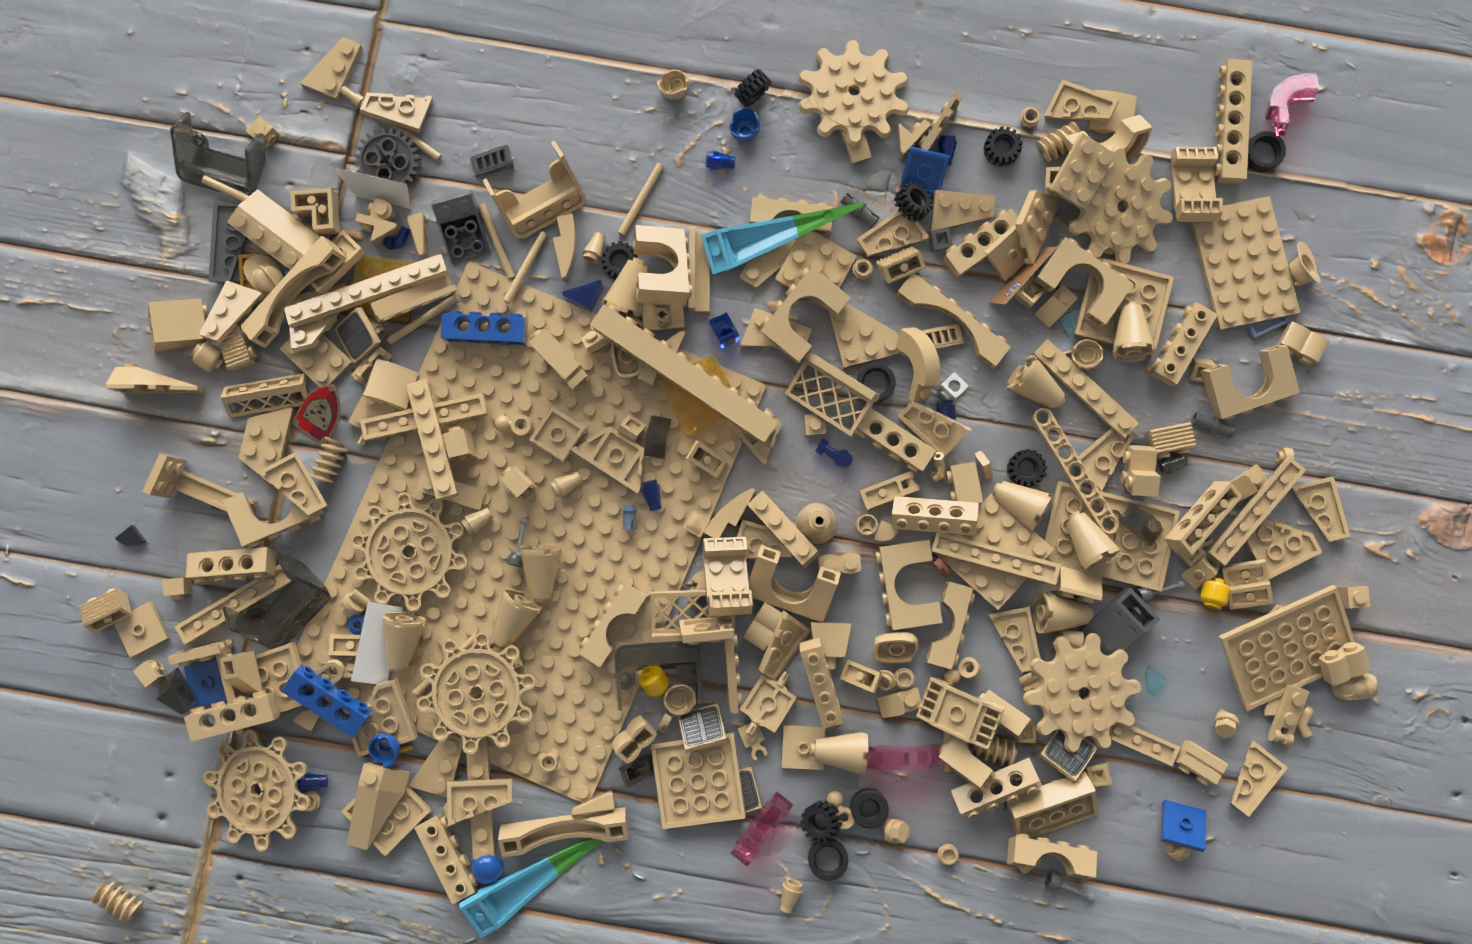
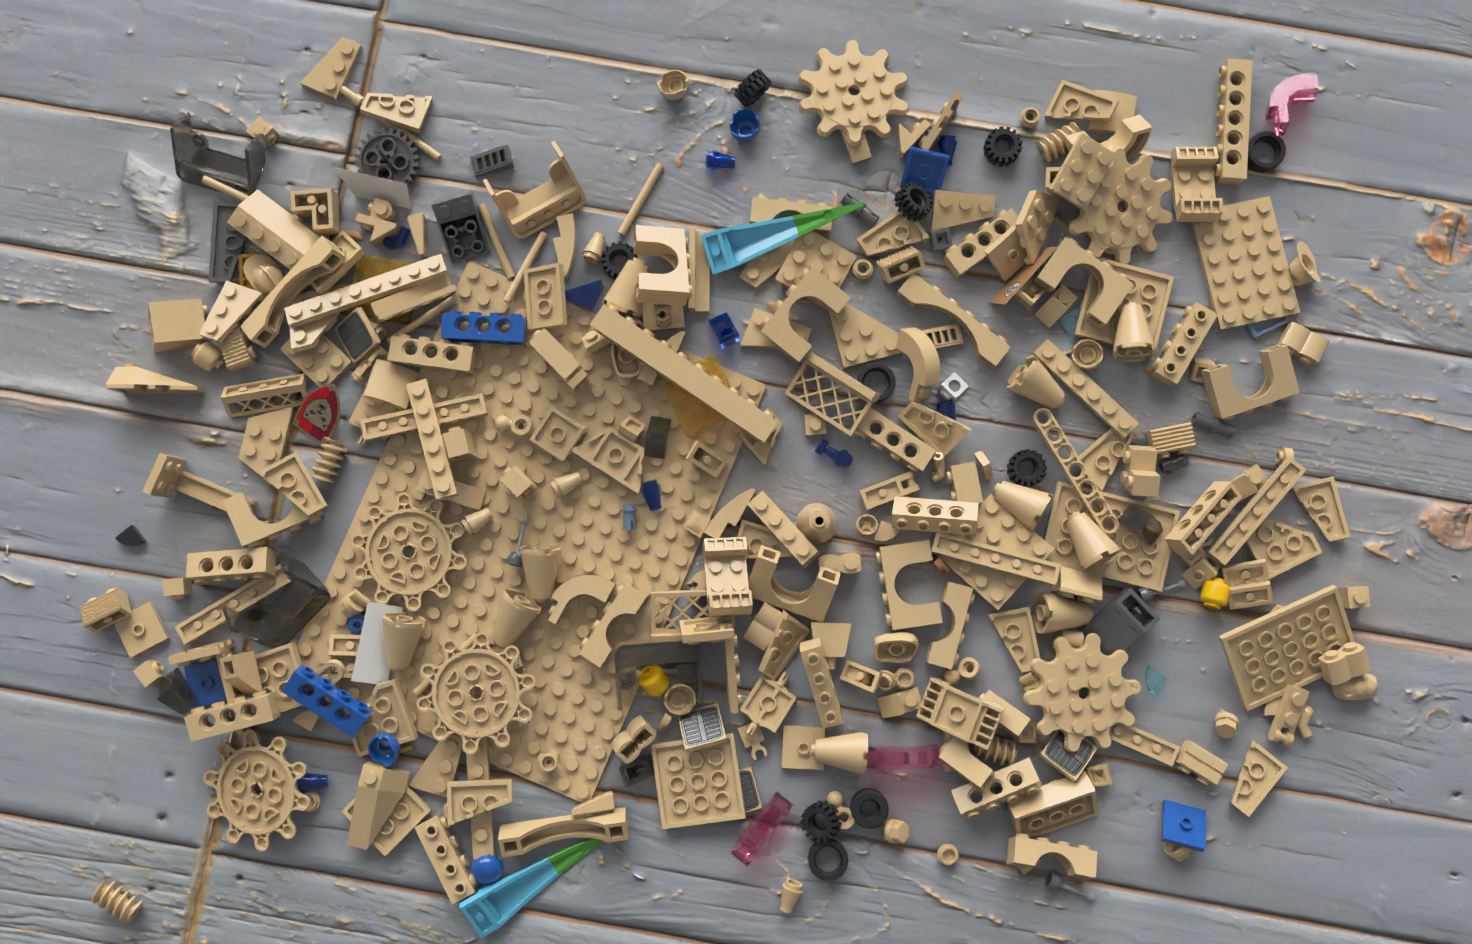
none -> tan brick [388,334,477,375]
none -> tan plate [524,263,567,331]
none -> tan arch [548,575,617,624]

